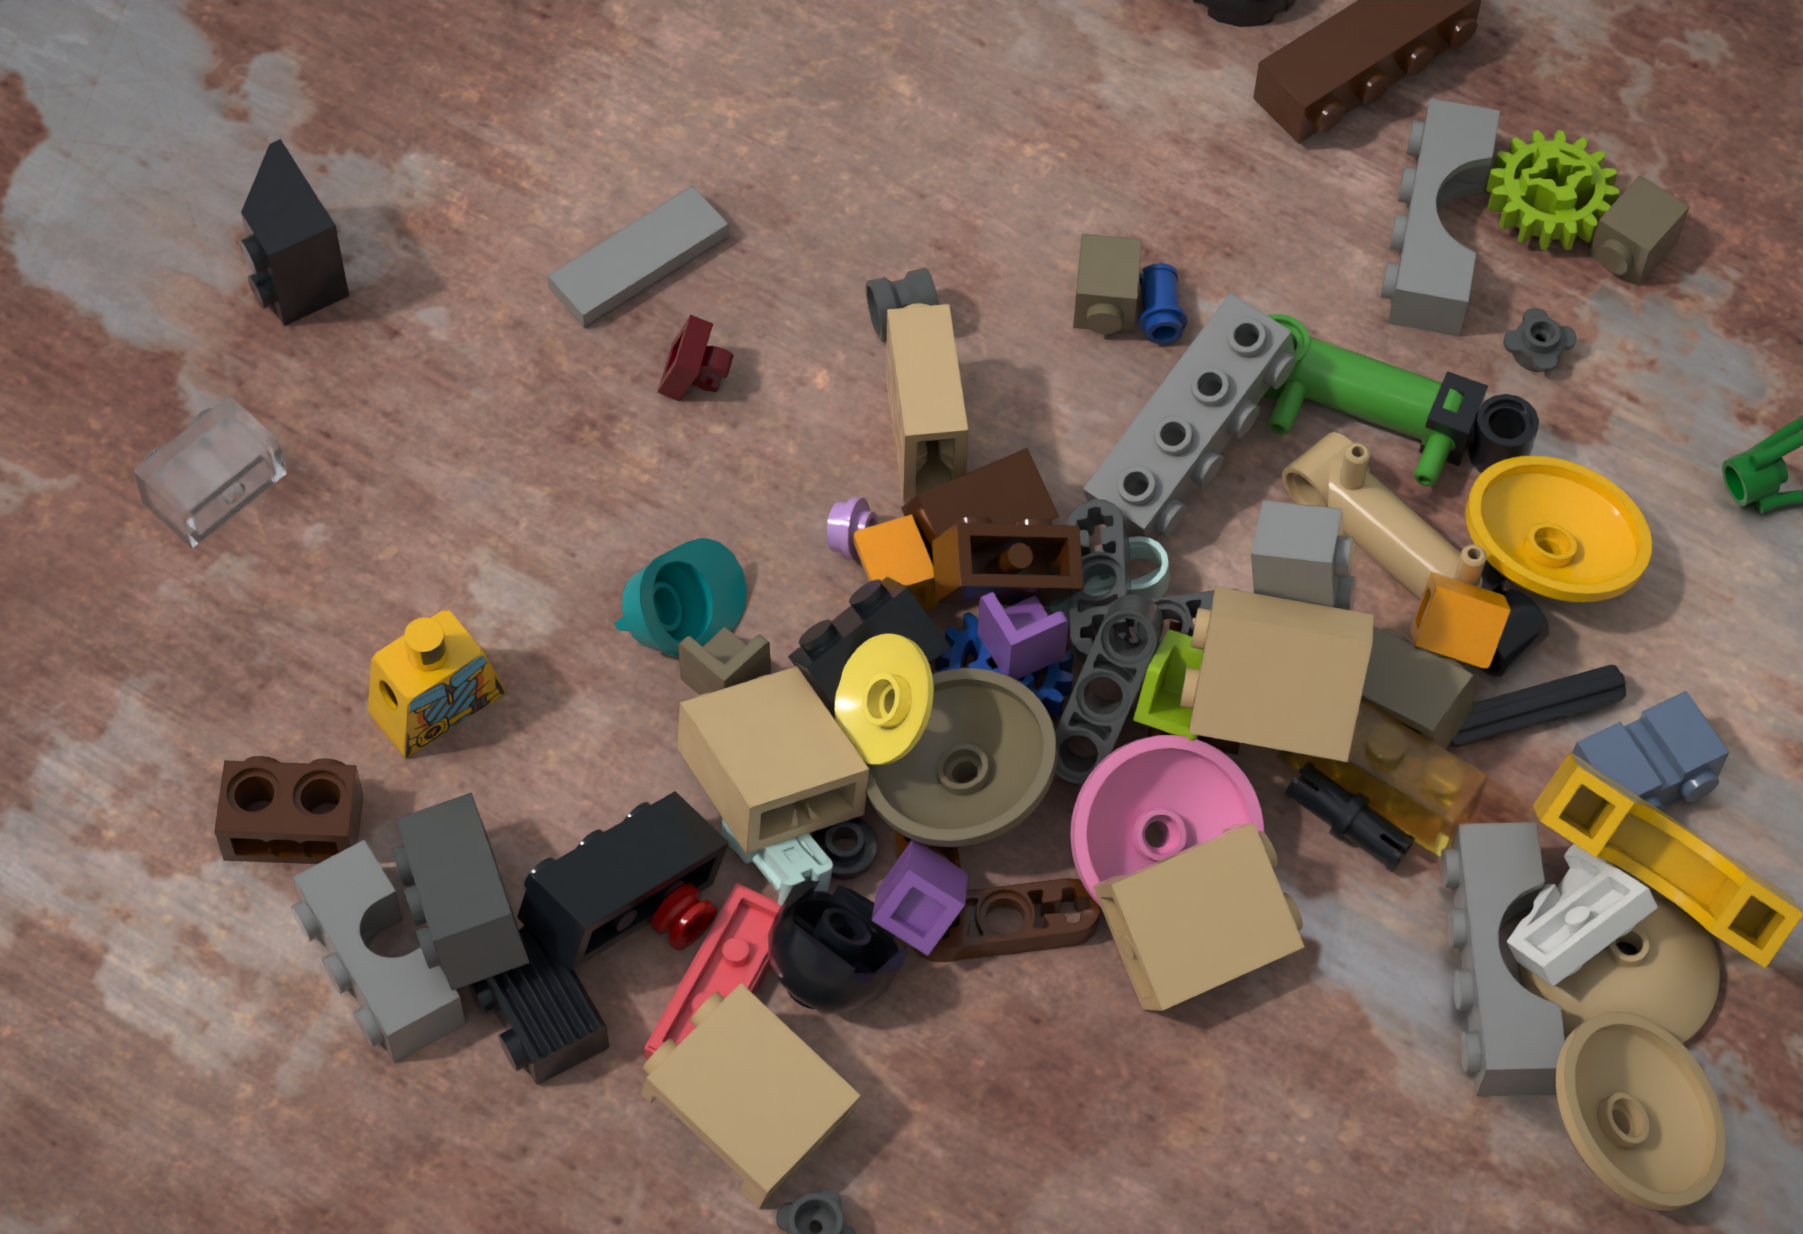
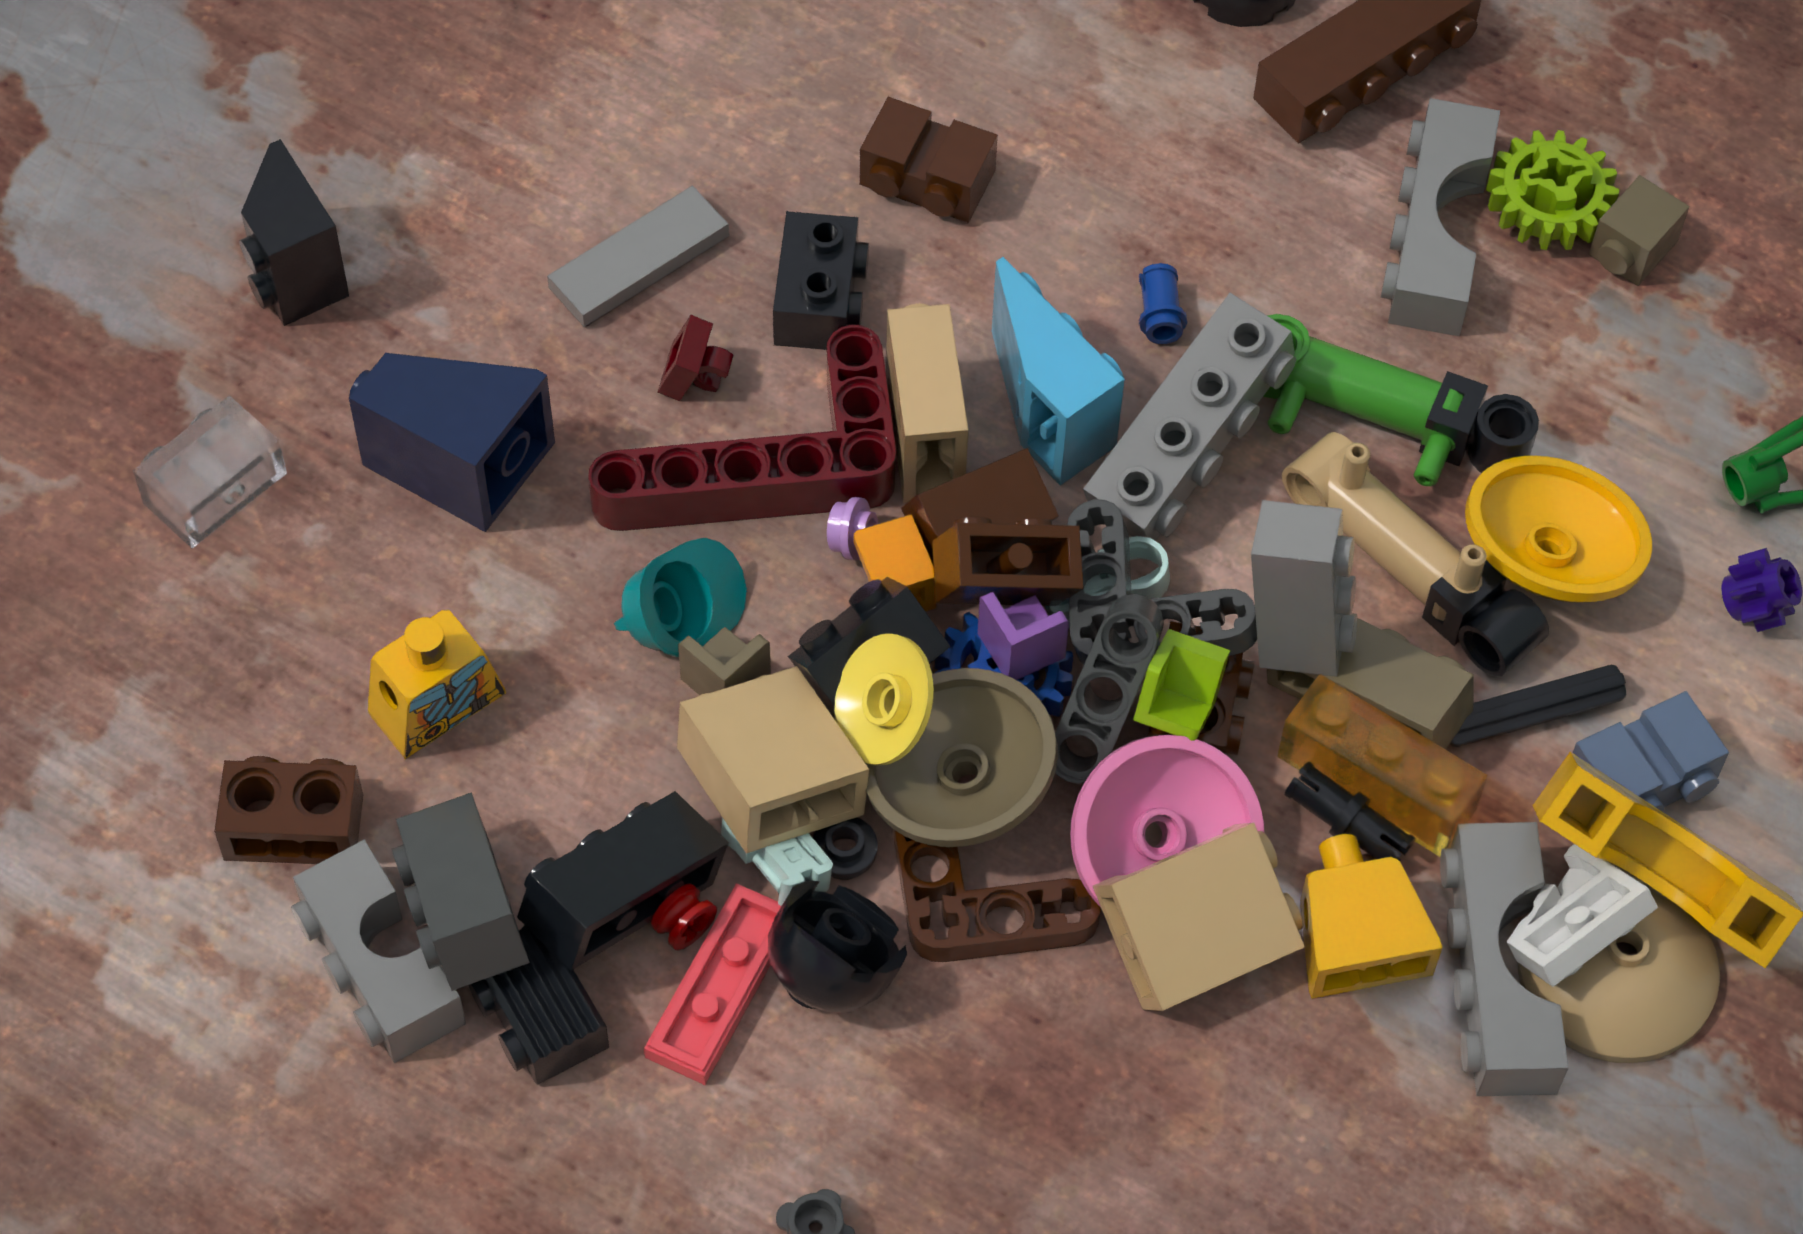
tan panel [641,983,861,1209] -> none
dark grey wheel [866,268,939,340] -> none
medium lavender panel [872,840,968,956] -> none
dark tan brick [1073,234,1142,334] -> none
tan brick [1180,586,1374,762] -> none
light orange panel [1410,571,1511,668] -> none
dark grey plate [1503,308,1577,372] -> none
tan dish [1556,1011,1726,1211] -> none
none -> dark blue slope [349,353,555,532]
none -> dark red beam [588,325,896,531]
none -> black brick [773,211,869,350]
none -> reddish brown brick [859,96,998,223]
none -> medium azure slope [991,257,1125,486]
none -> yellow torso [1300,834,1443,999]
none -> dark purple gear [1721,548,1802,632]

